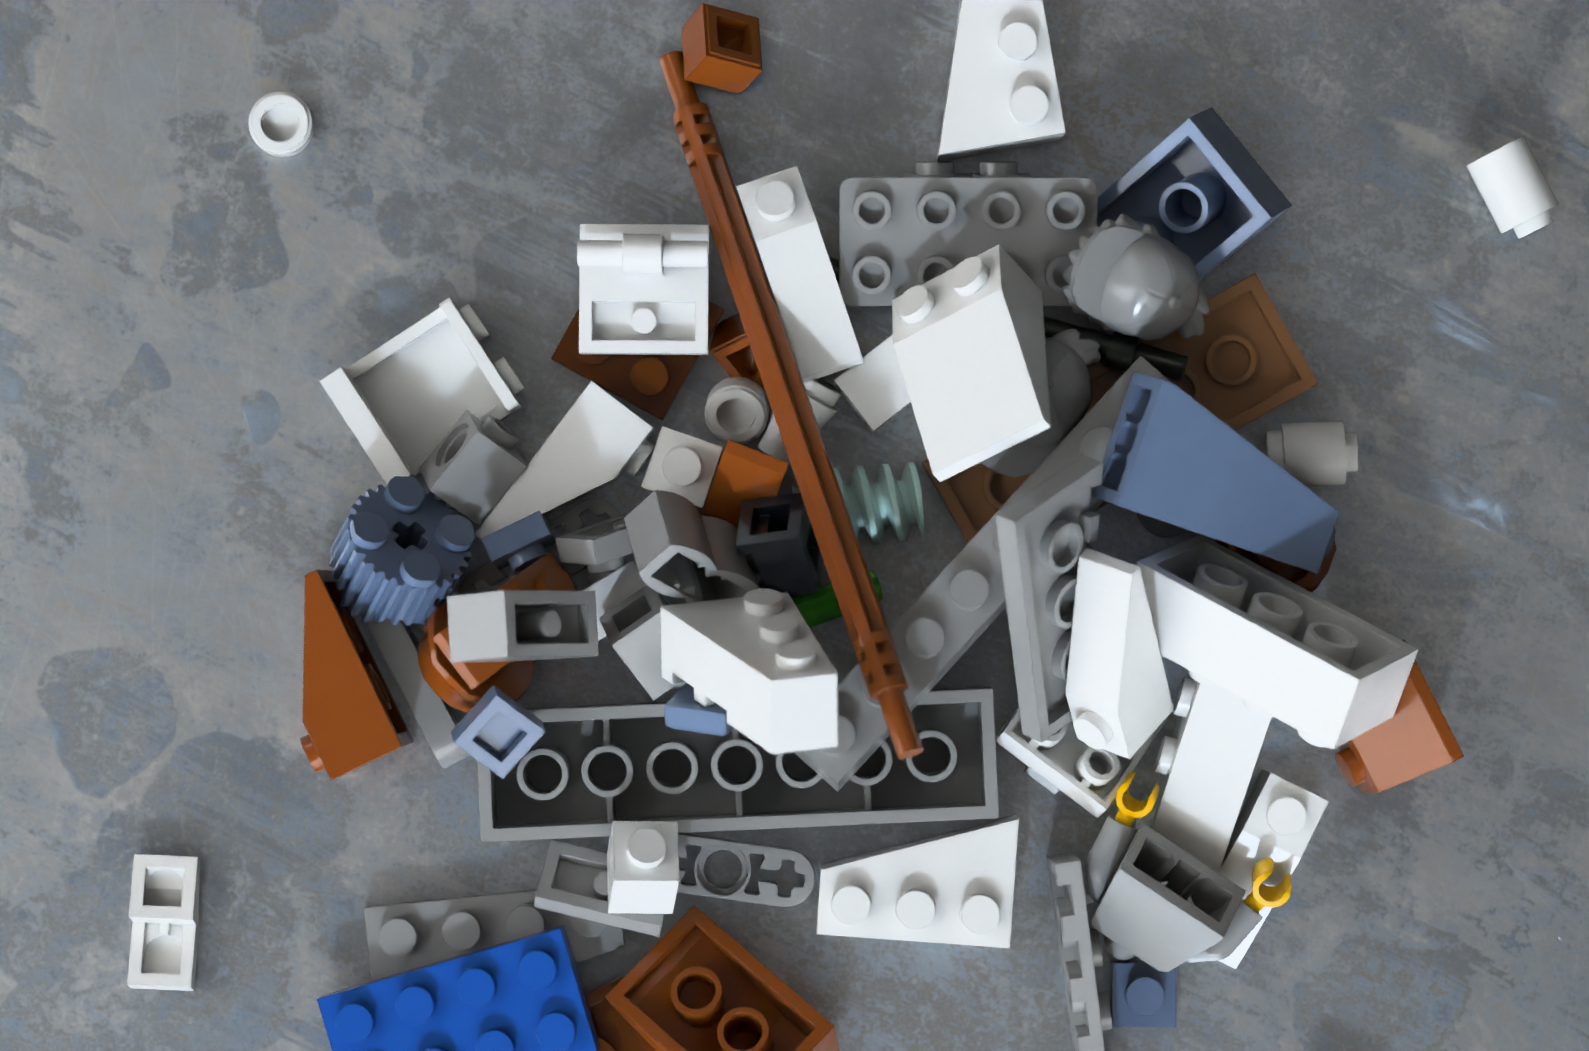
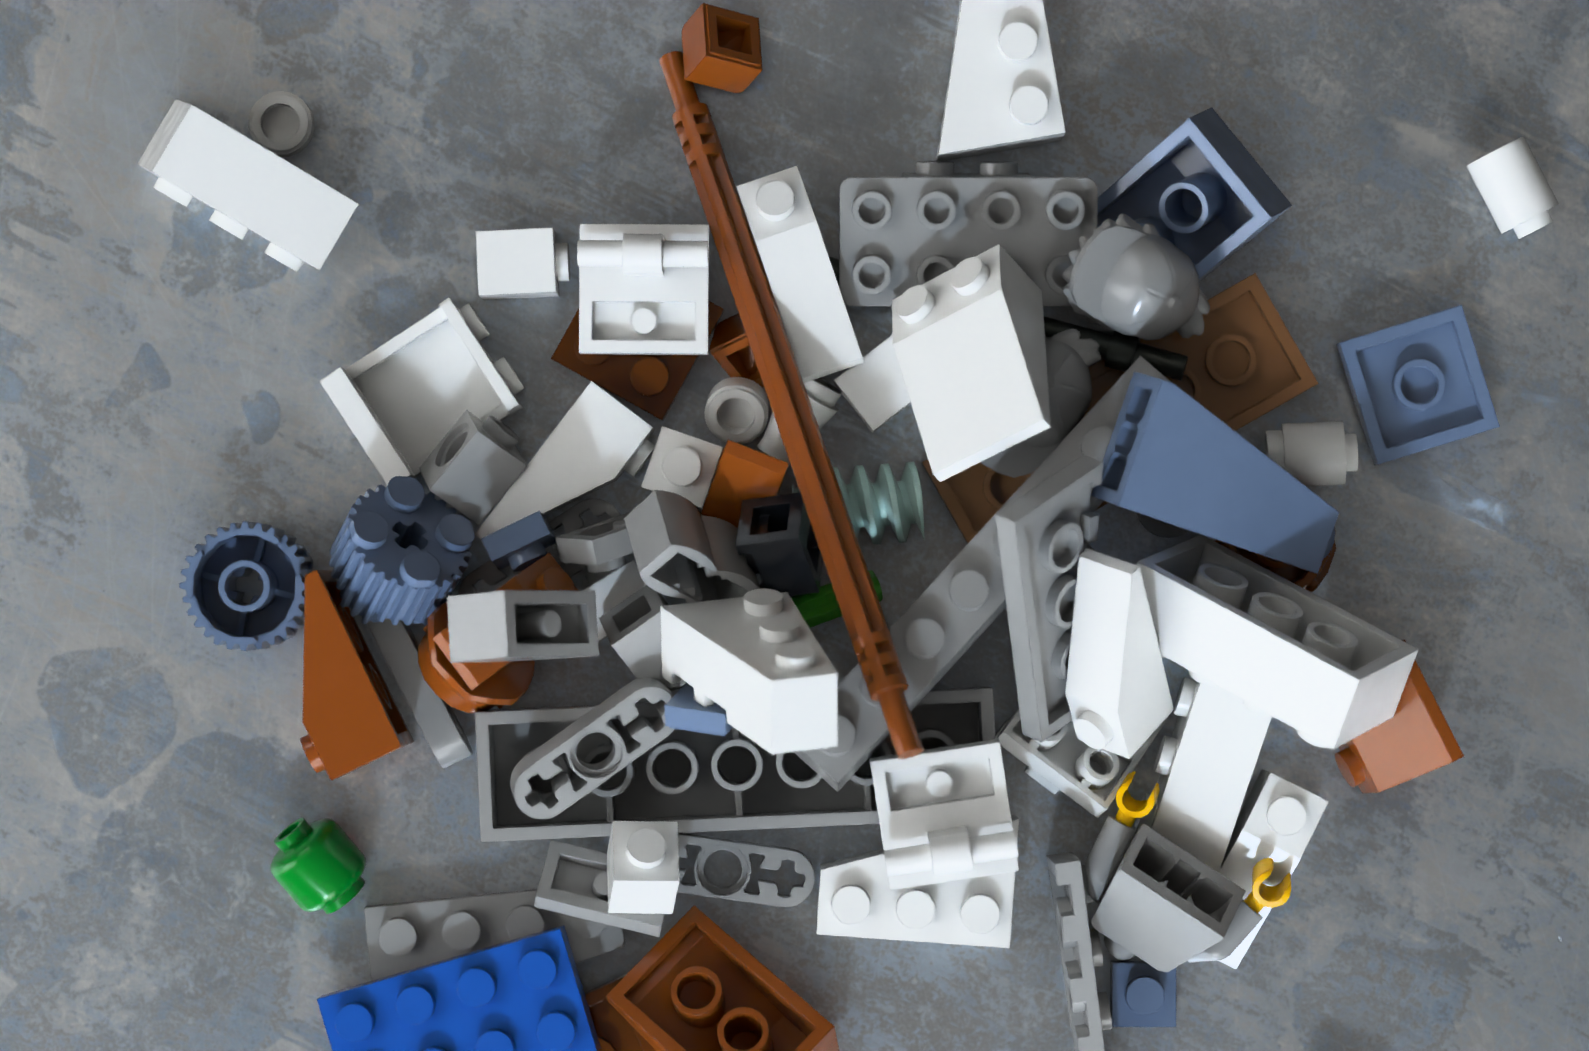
white slope [127,854,200,991] -> none
plate [451,685,546,779] -> none
none -> white wedge [137,99,358,272]
none -> sand blue brick [179,521,315,651]
none -> green head [270,817,366,914]
none -> white brick [476,227,570,300]
none -> light grey beam [510,677,674,819]
none -> white plate [870,739,1019,890]
none -> sand blue plate [1336,305,1500,465]

